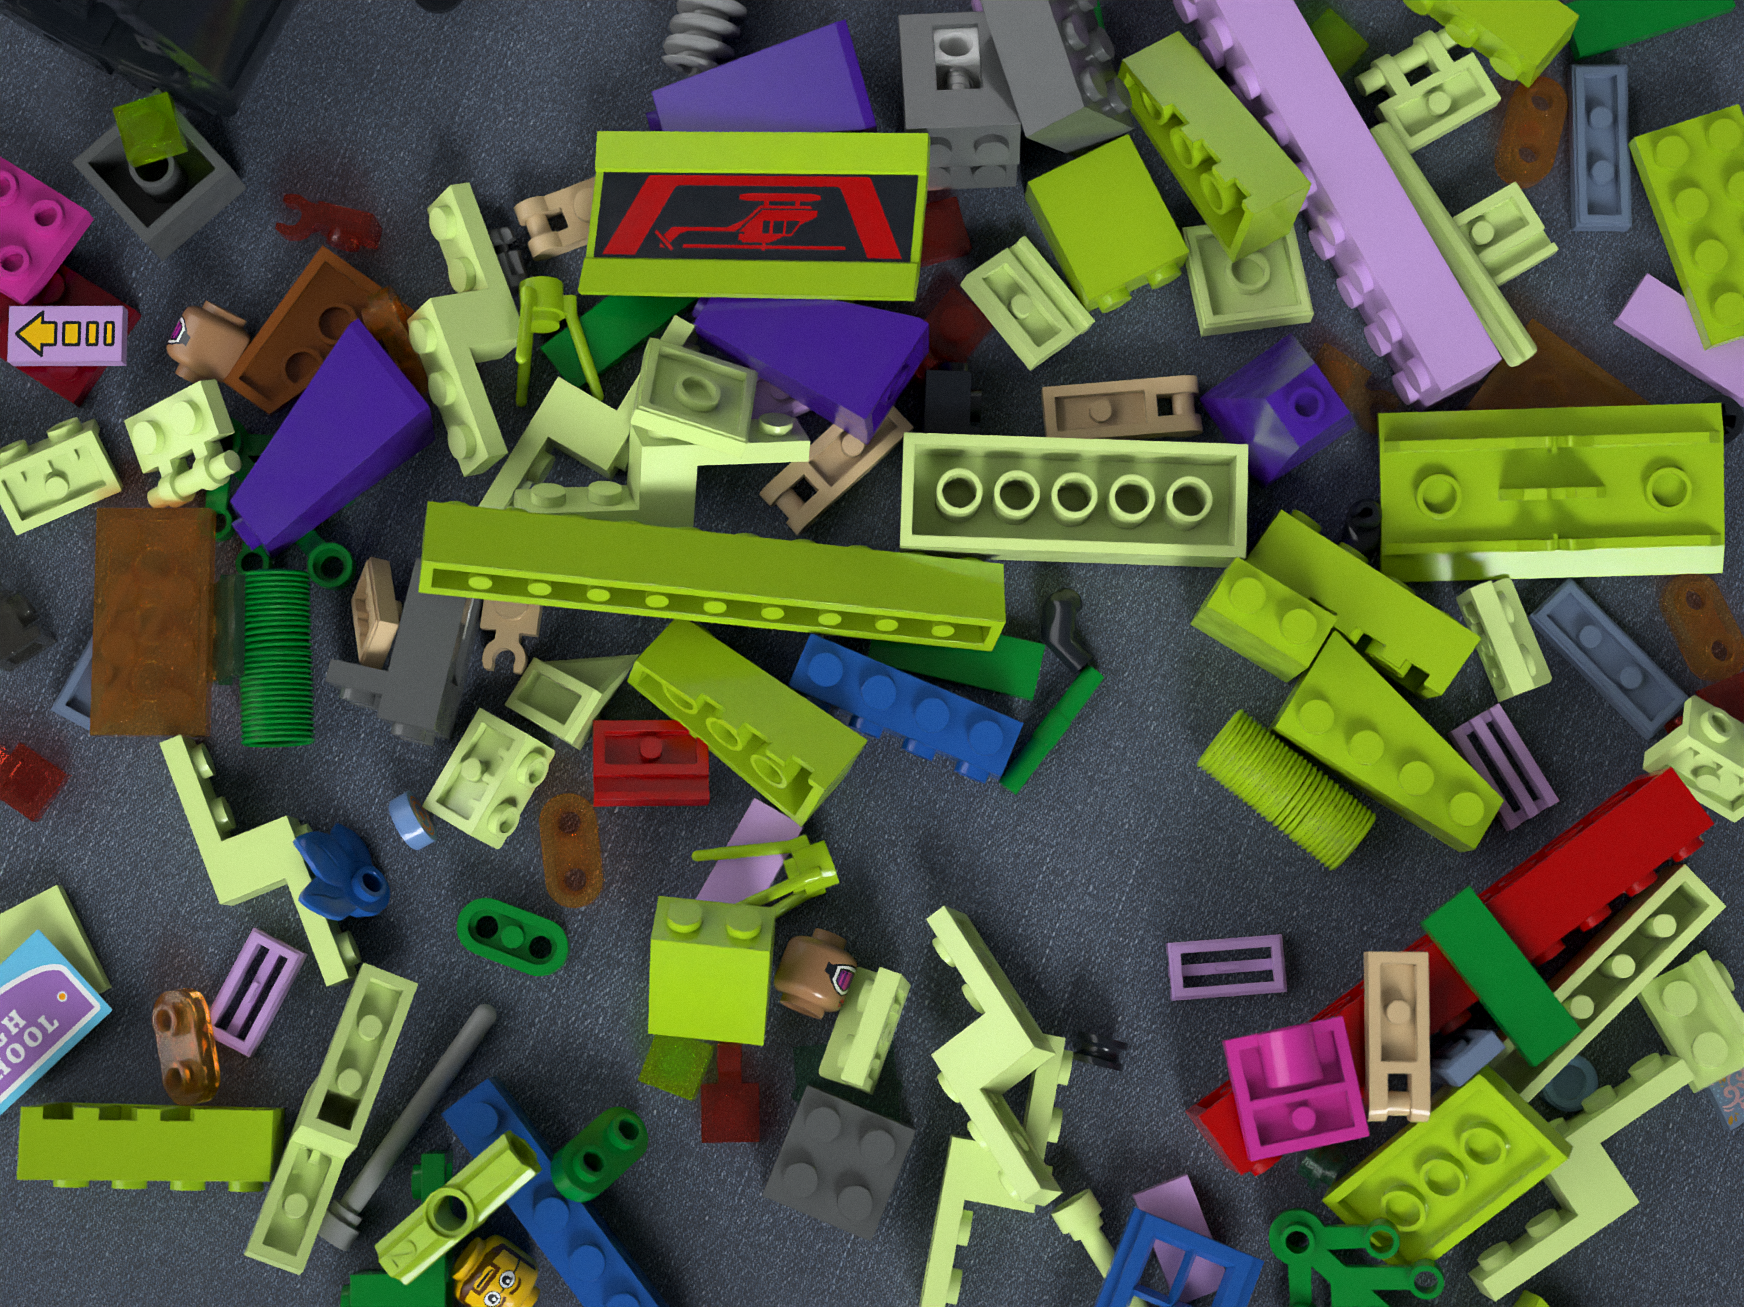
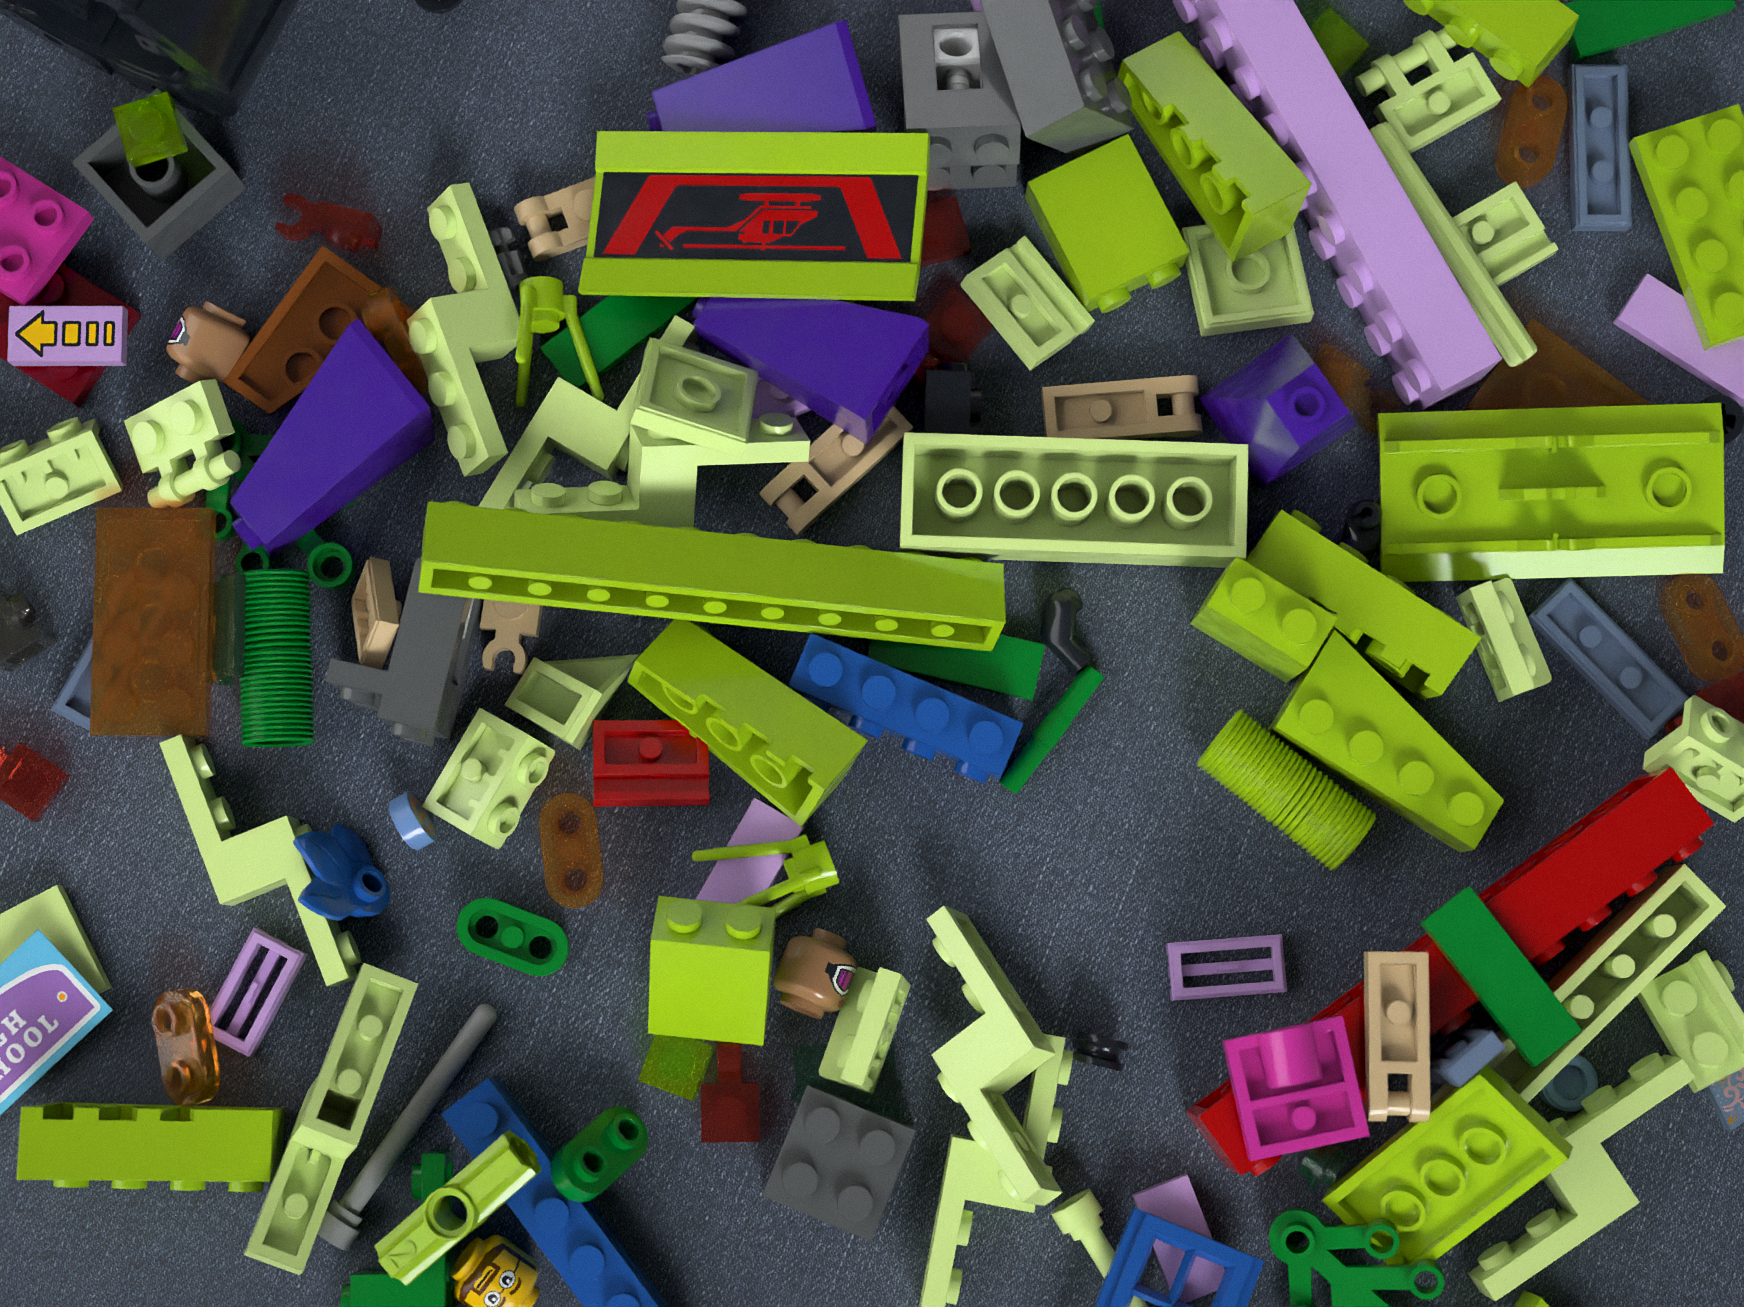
lavender tile [1447,703,1559,831] -> none

